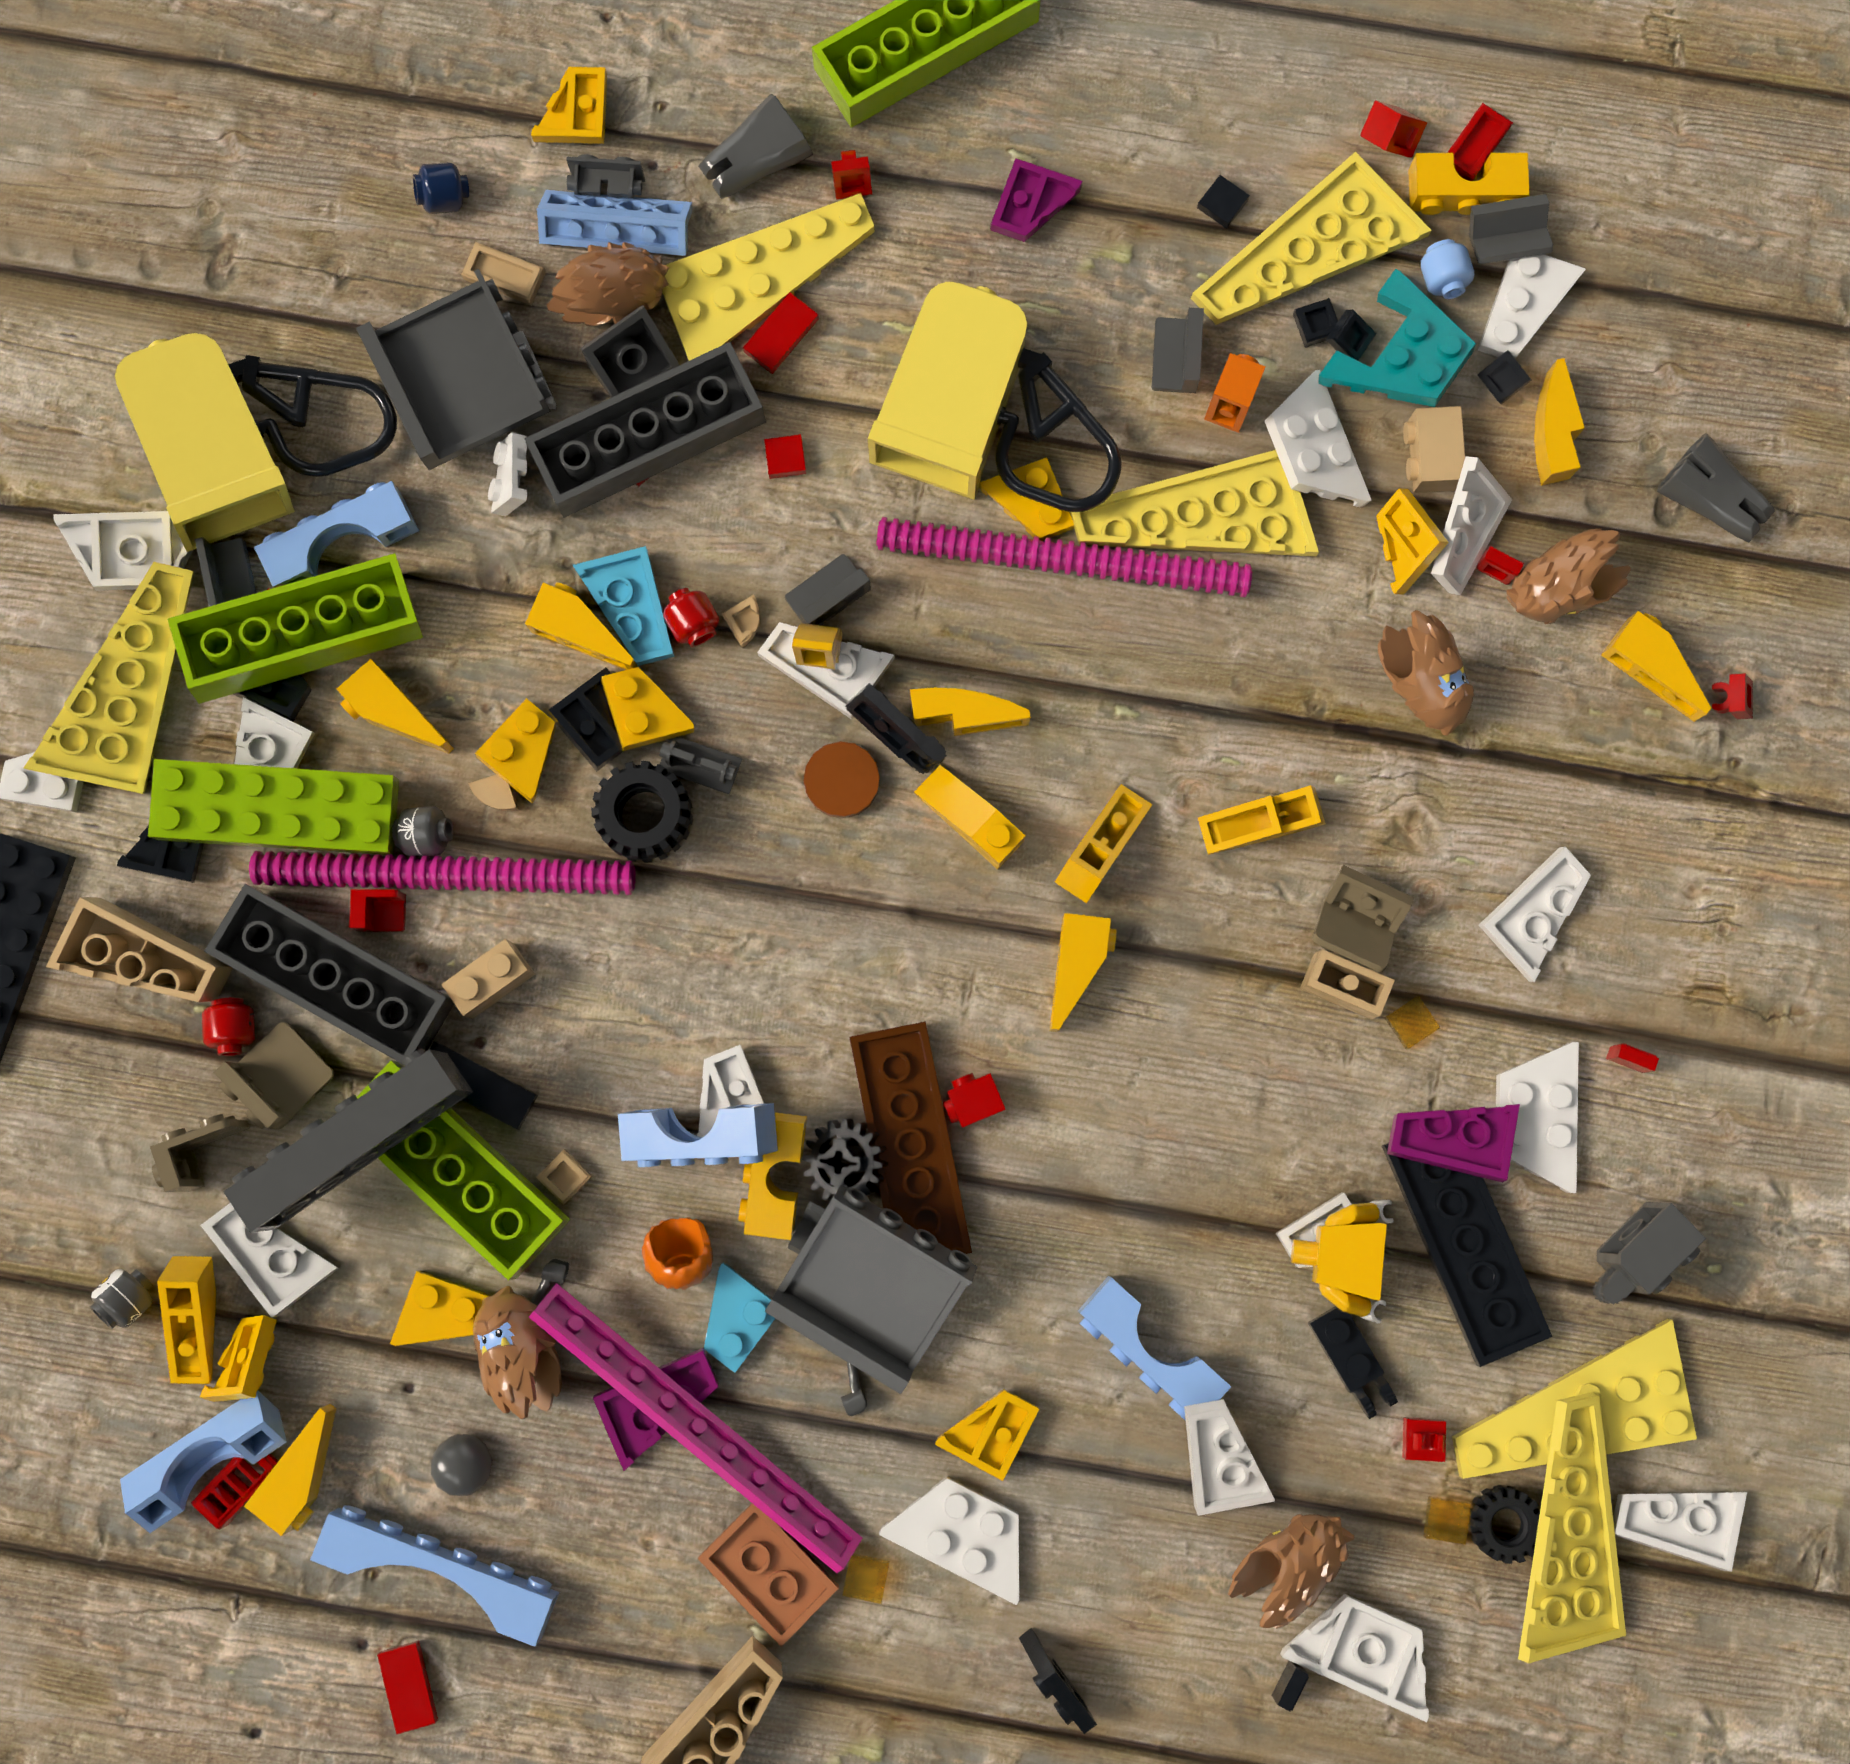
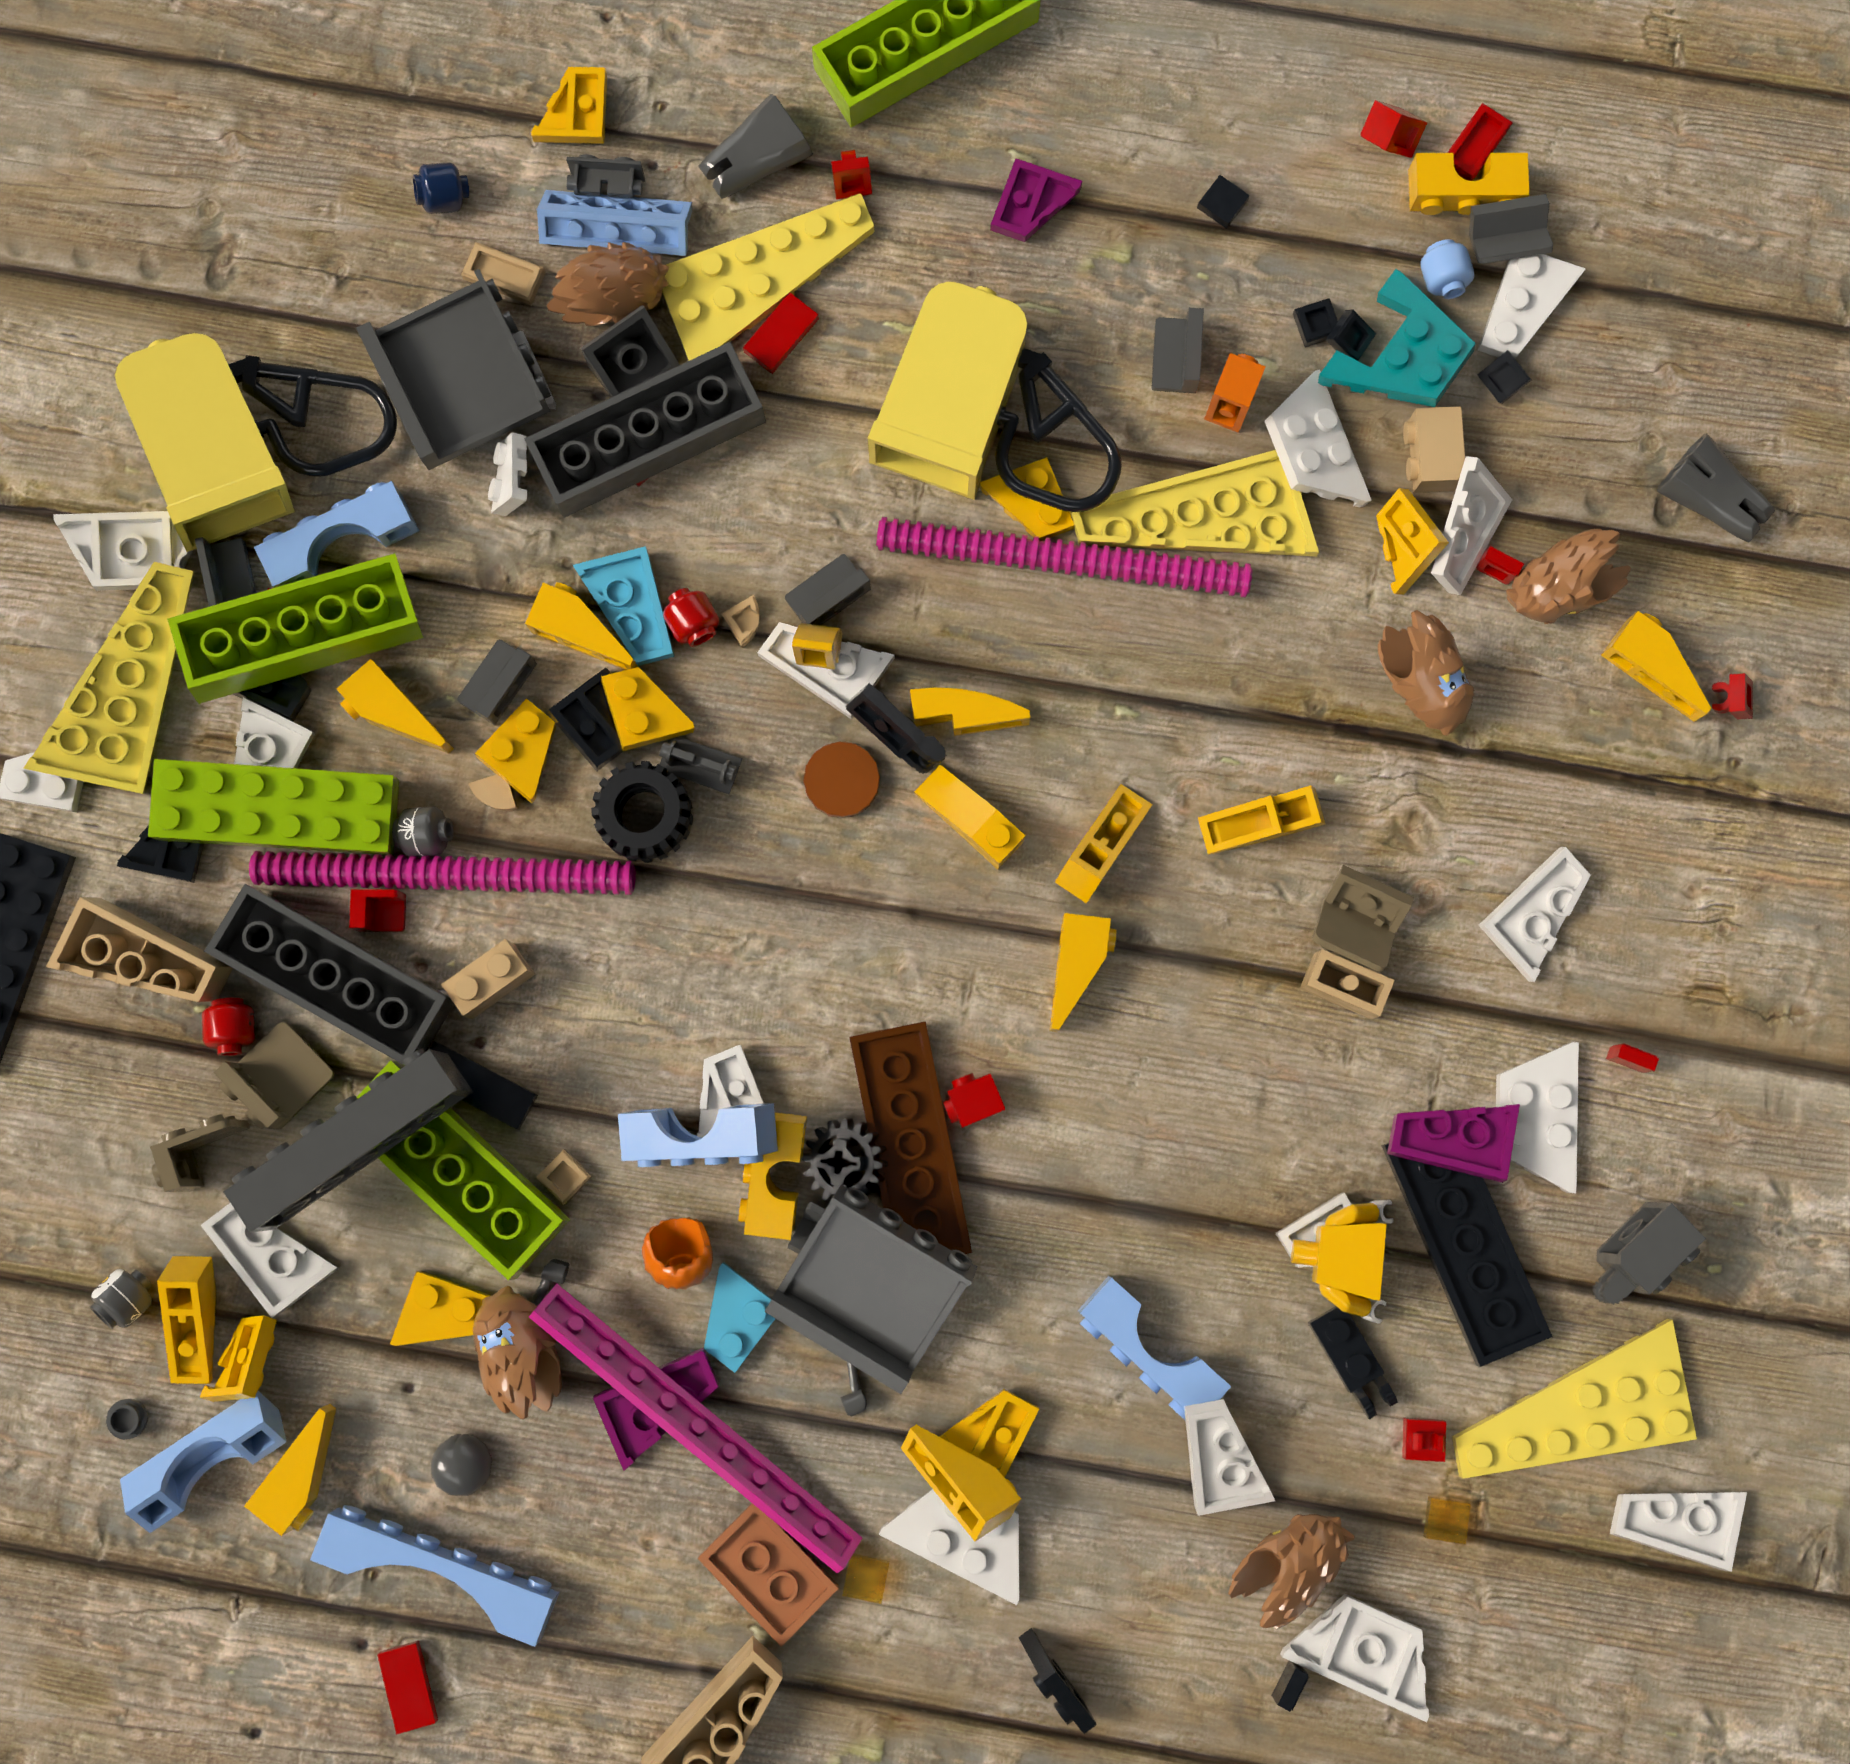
red slope [191,1453,278,1530] -> none
red tile [764,434,806,479] -> none
light yellow wing [1191,152,1432,325] -> none
clear yellow tile [1384,995,1440,1050] -> none
black tyre [1466,1485,1540,1564] -> none
light yellow wing [1518,1393,1626,1663] -> none
yellow slope [1534,358,1585,486] -> none
none -> dark grey plate [106,1399,148,1440]
none -> dark grey panel [457,639,537,726]
none -> yellow slope [901,1424,1021,1542]

